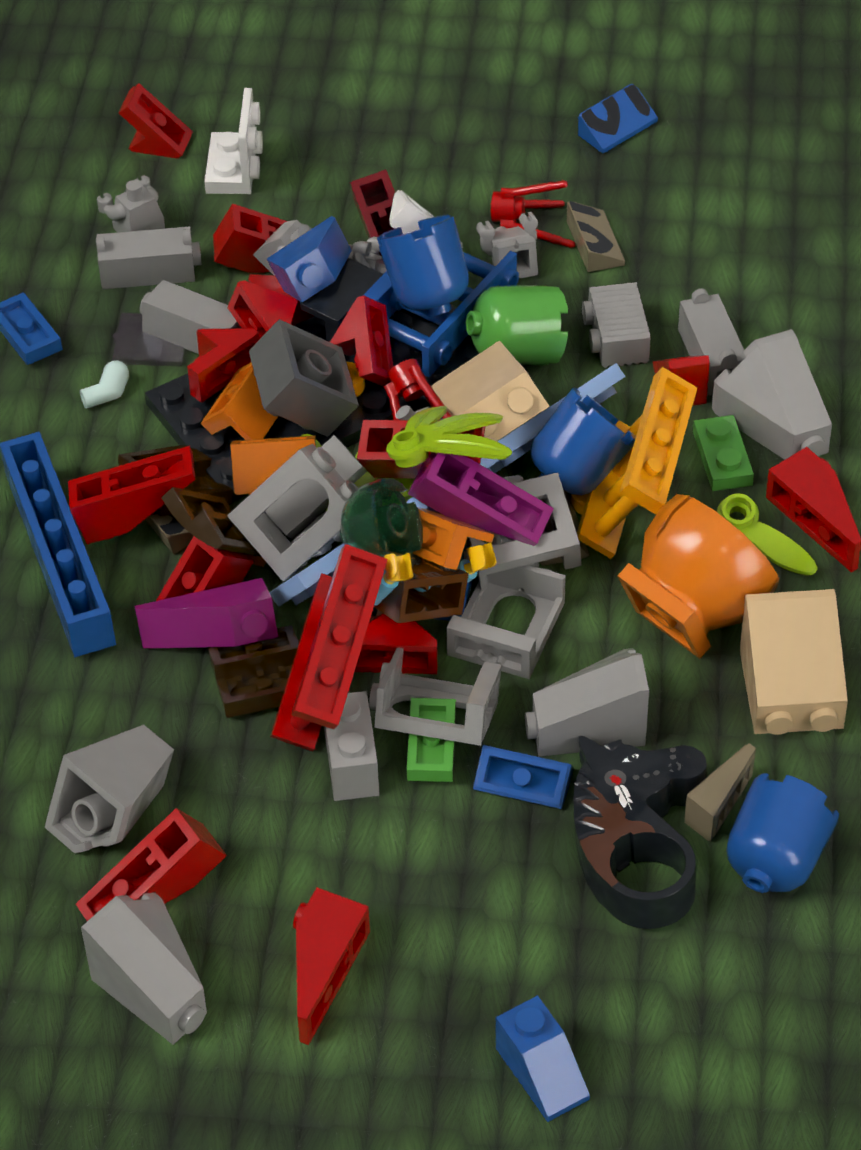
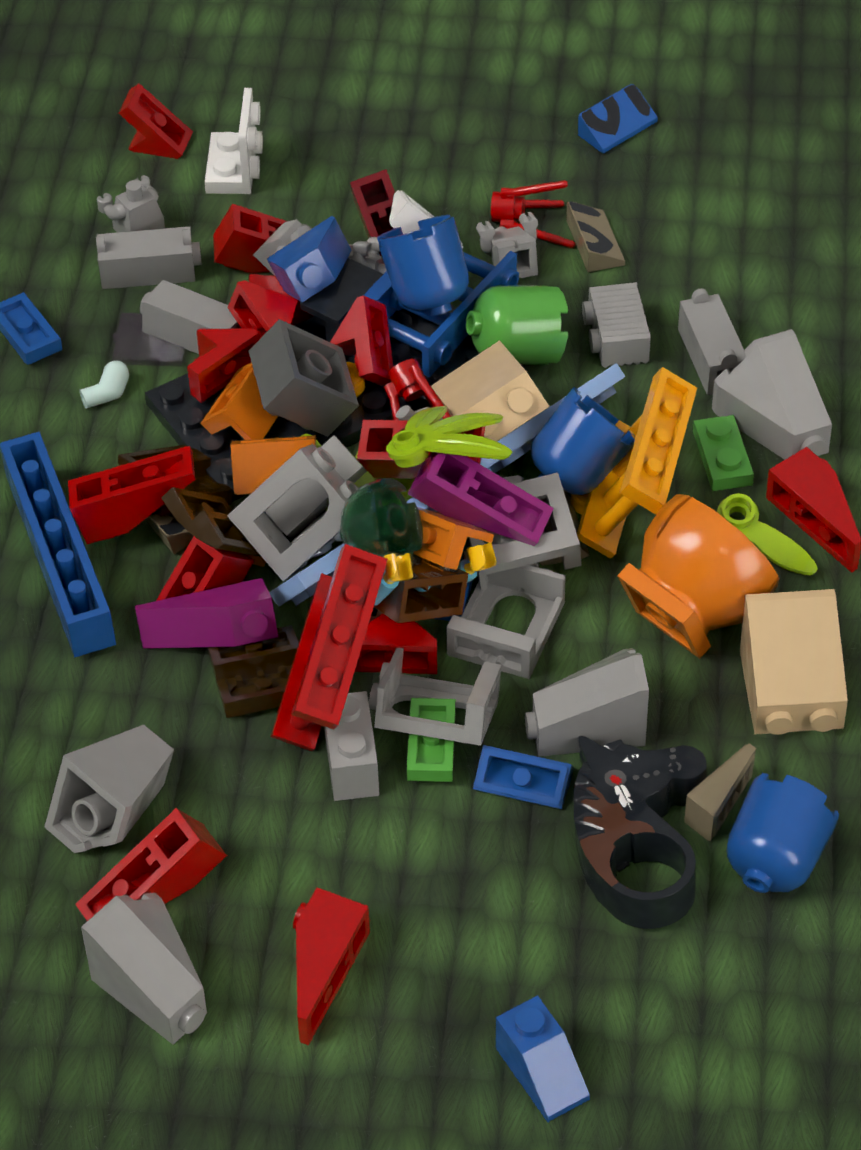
red slope [653,355,710,406] -> none

